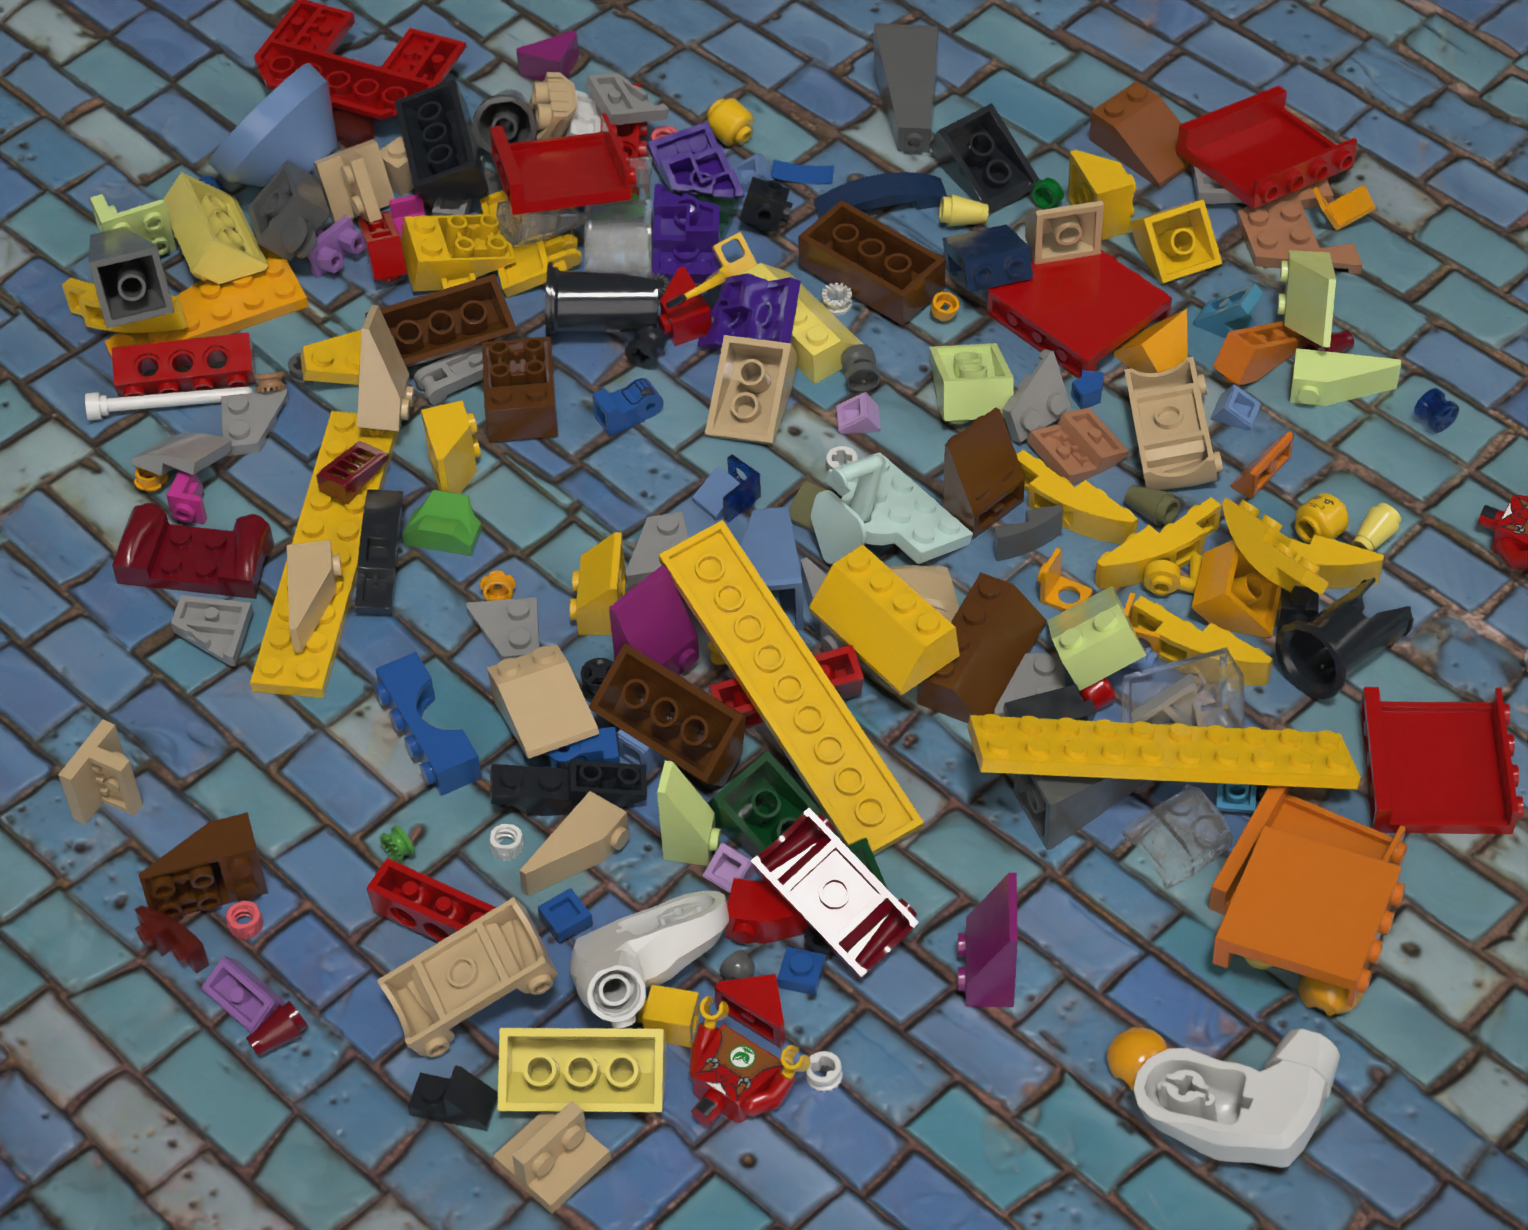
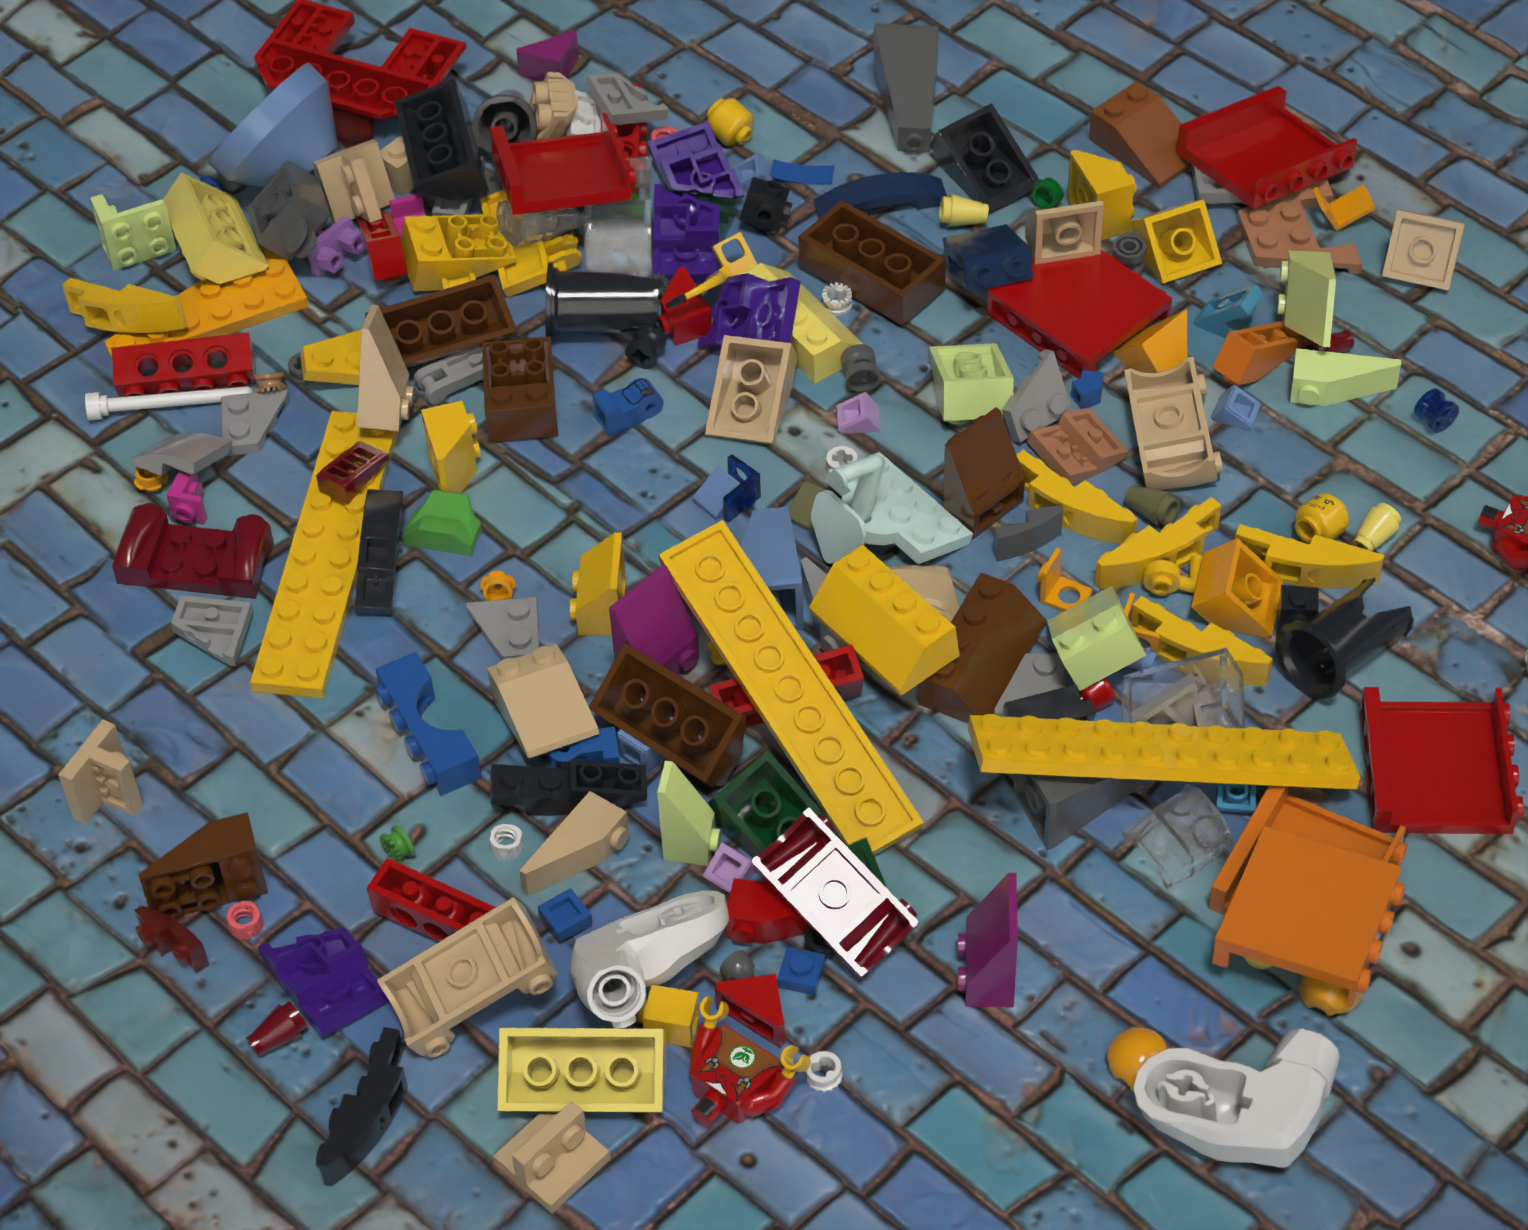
dark grey slope [88,227,175,328] -> none
medium lavender slope [201,956,287,1033] -> none
tan slope [287,540,342,652] -> none
black slope [408,1065,498,1131] -> none
black wheel [580,658,613,703] -> none
light grey wing [625,511,689,585] -> none
light orange hinge [931,292,959,322] -> none
yellow slope [1222,498,1330,595] -> none
orange slope [1230,431,1294,499] -> none
none -> dark purple slope [258,927,390,1038]
none -> black slope [316,1027,408,1186]
none -> dark grey wheel [1112,234,1146,276]
none -> tan bracket [1382,209,1465,290]

